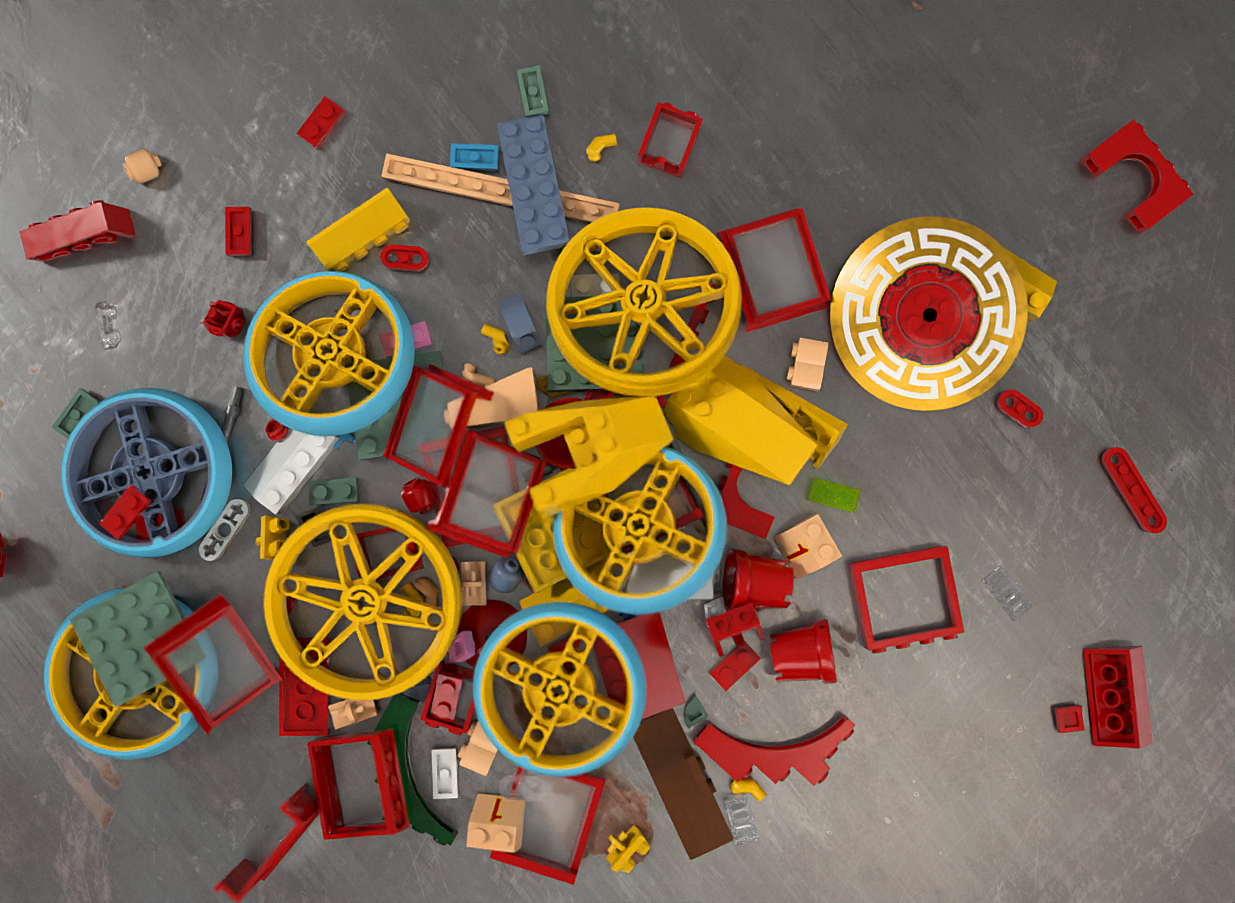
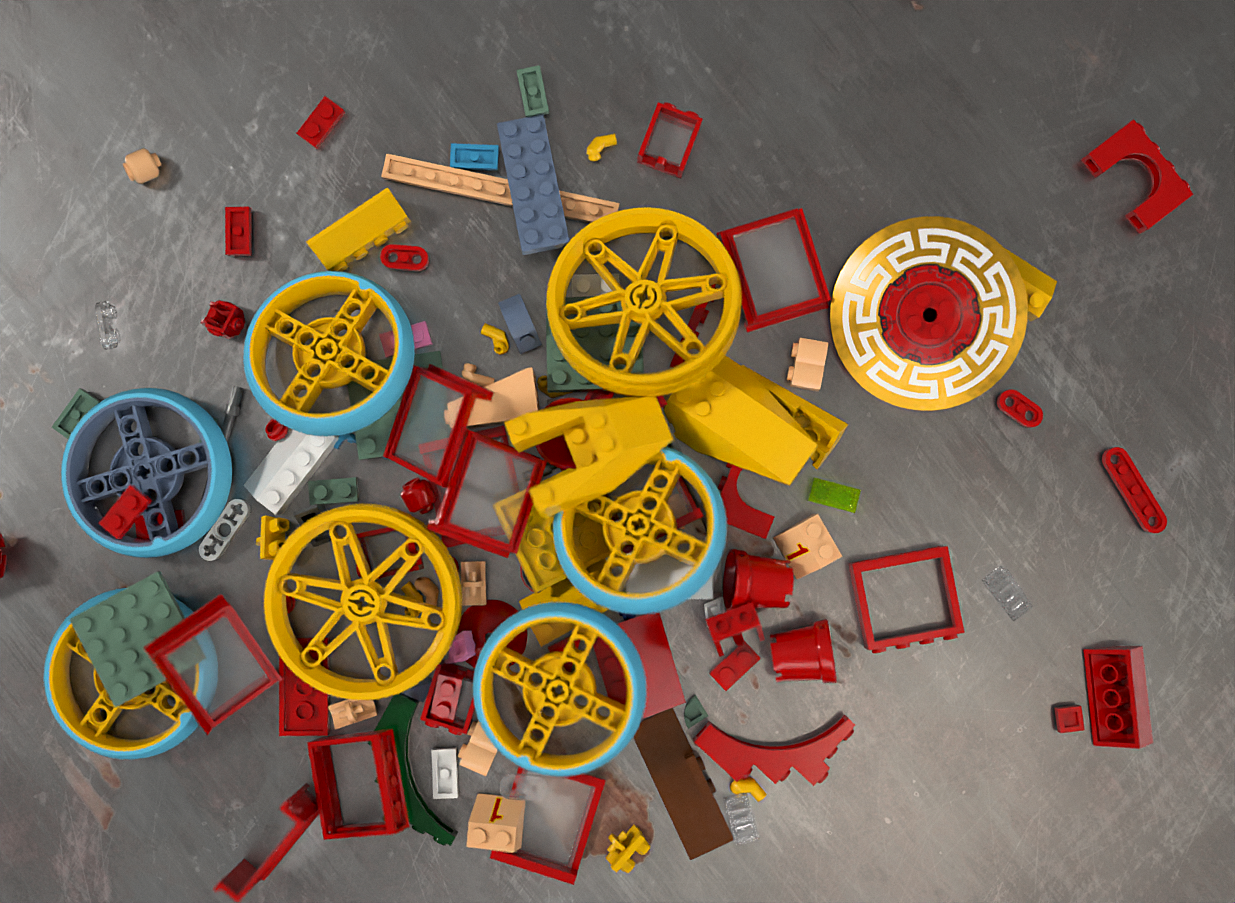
wedge [19,200,136,262] -> none
sand blue head [488,557,524,593] -> none

